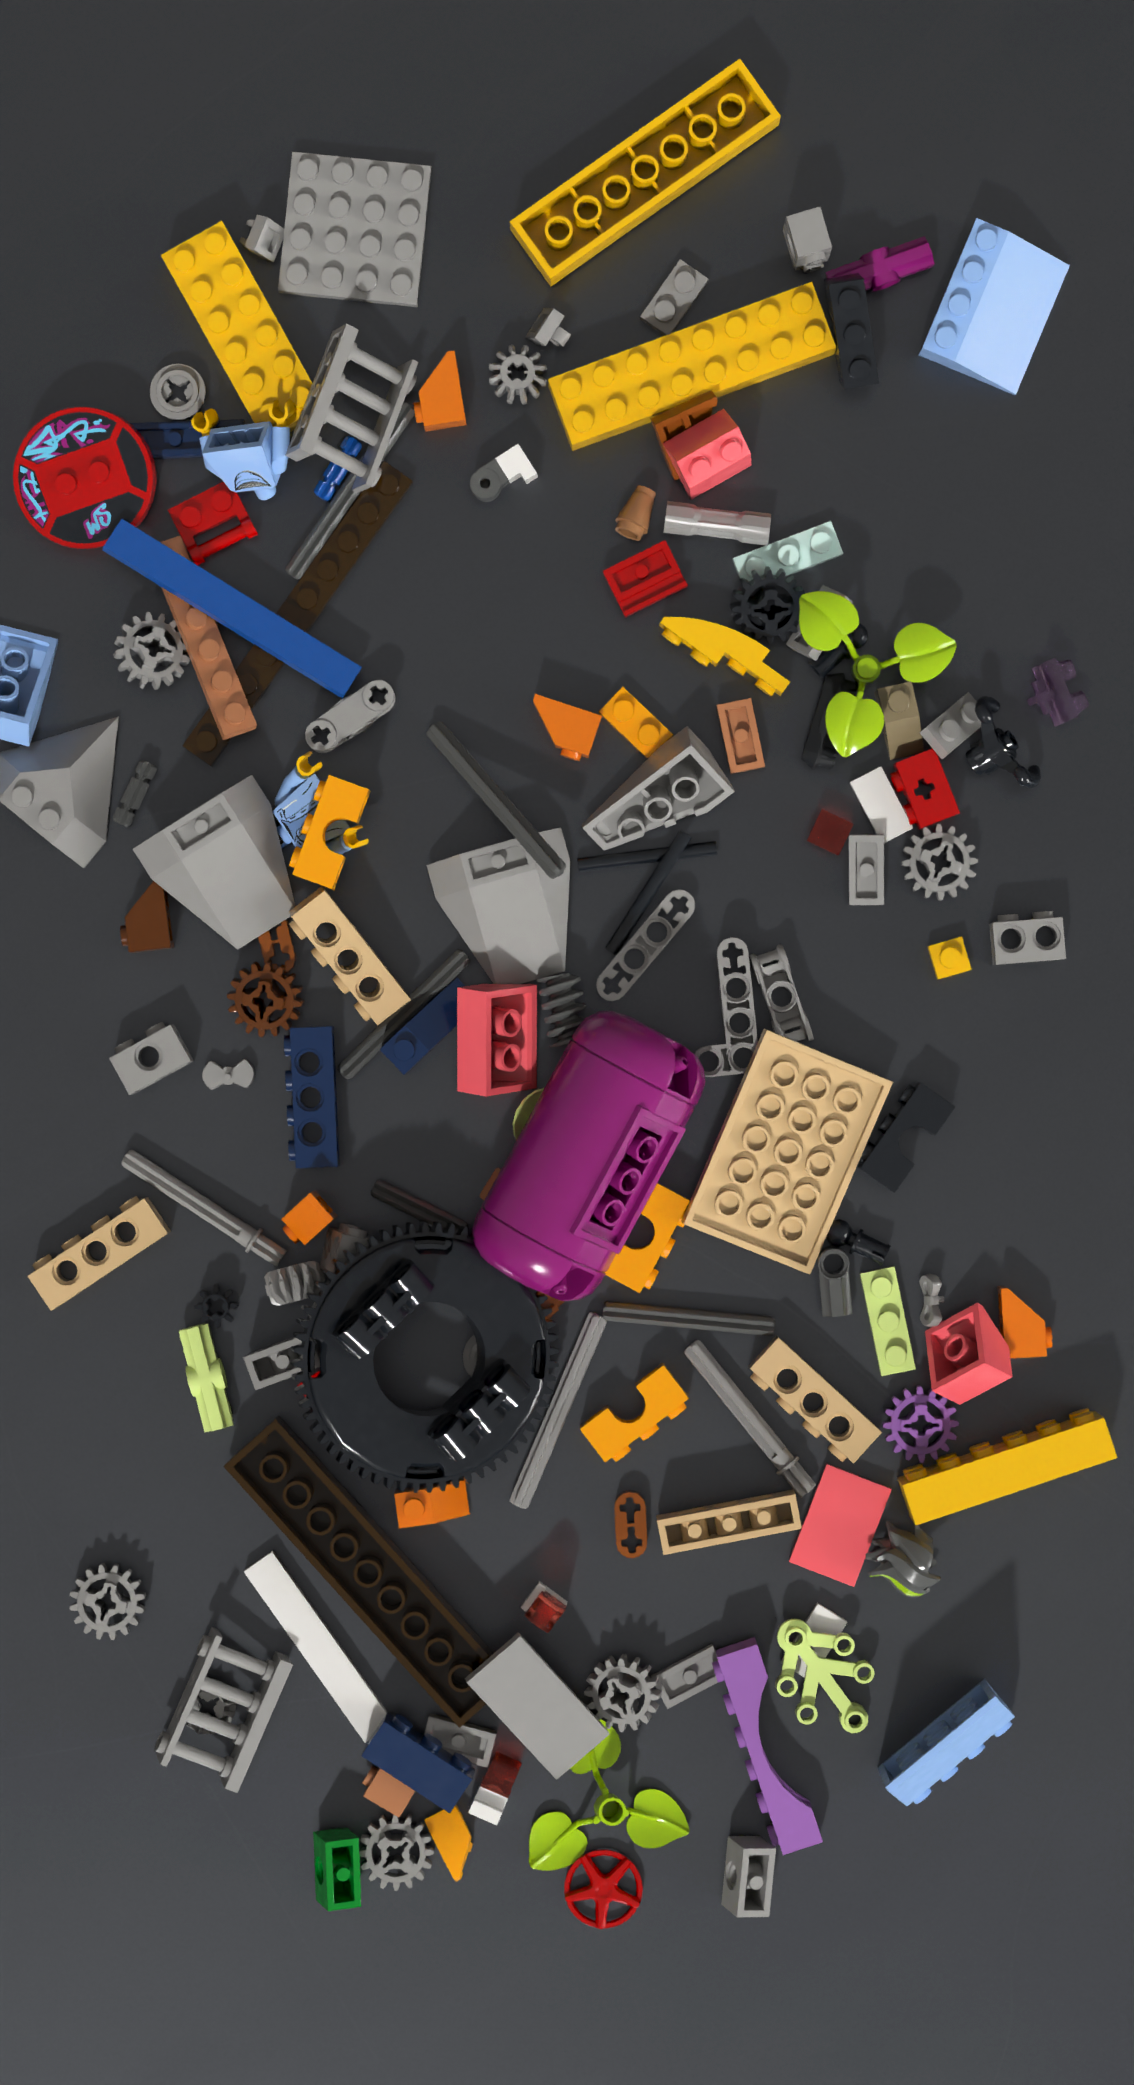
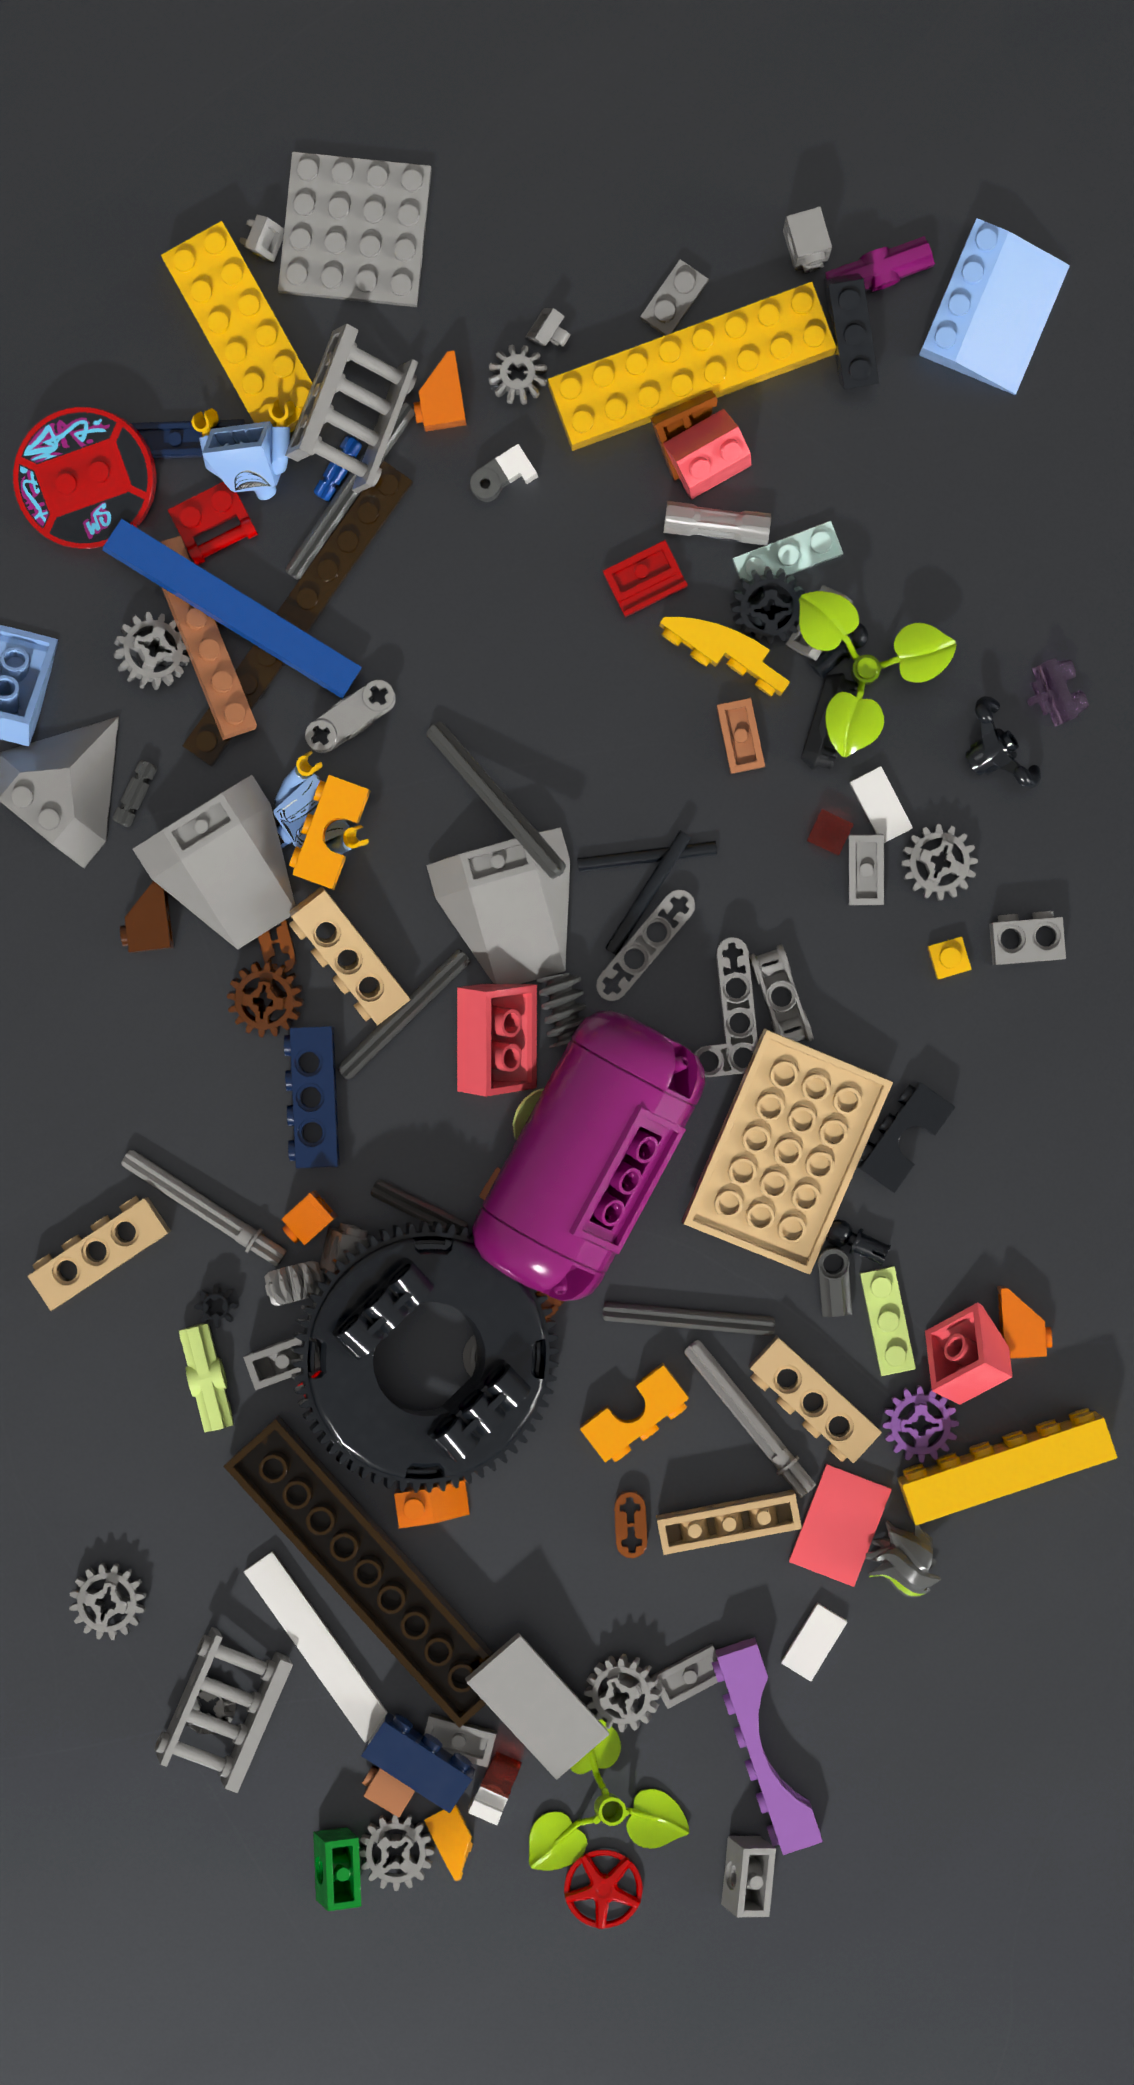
light grey brick [109,1022,194,1095] -> none
light grey gear [150,364,206,420] -> none
light grey piece [202,1059,255,1090] -> none
dark blue slope [380,978,465,1075] -> none
yellow brick [510,59,781,287] -> none
light grey axle [510,1312,607,1509] -> none
clear red leg [521,1581,567,1633] -> none
orange slope [533,694,602,762] -> none
light grey wedge [582,726,735,851] -> none
light orange plate [599,687,673,759] -> none
light orange arch [605,1183,690,1293] -> none
medium nougat cone [615,485,656,541] -> none
yellowish green plant [775,1618,875,1733] -> none
dark tan slope [874,682,924,760] -> none
light blue slope [878,1679,1015,1806] -> none
red brick [890,748,960,830] -> none
light grey piece [919,1273,944,1327] -> none
light grey plate [920,692,981,759] -> none

